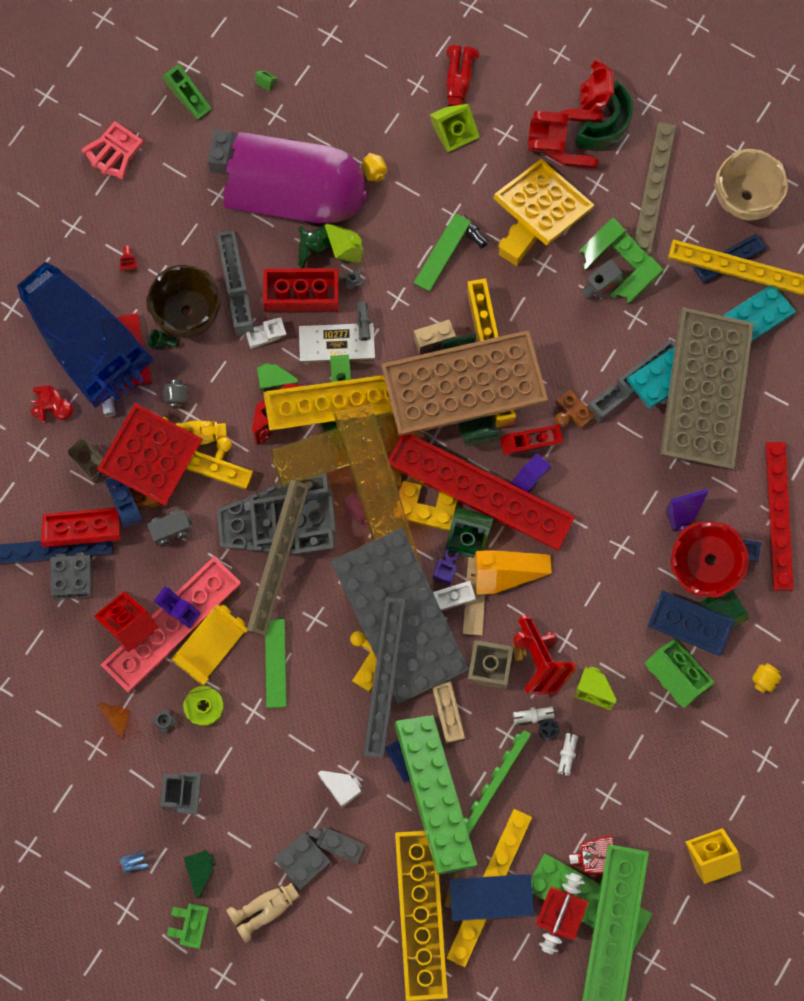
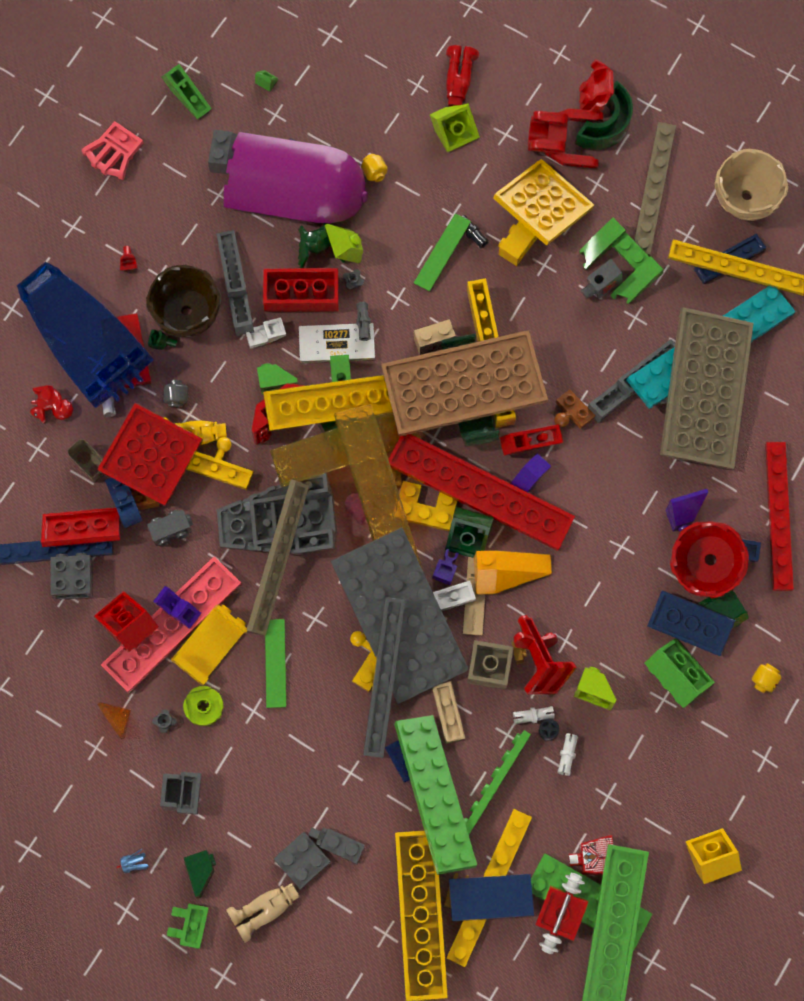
white slope [318,771,362,808] -> none

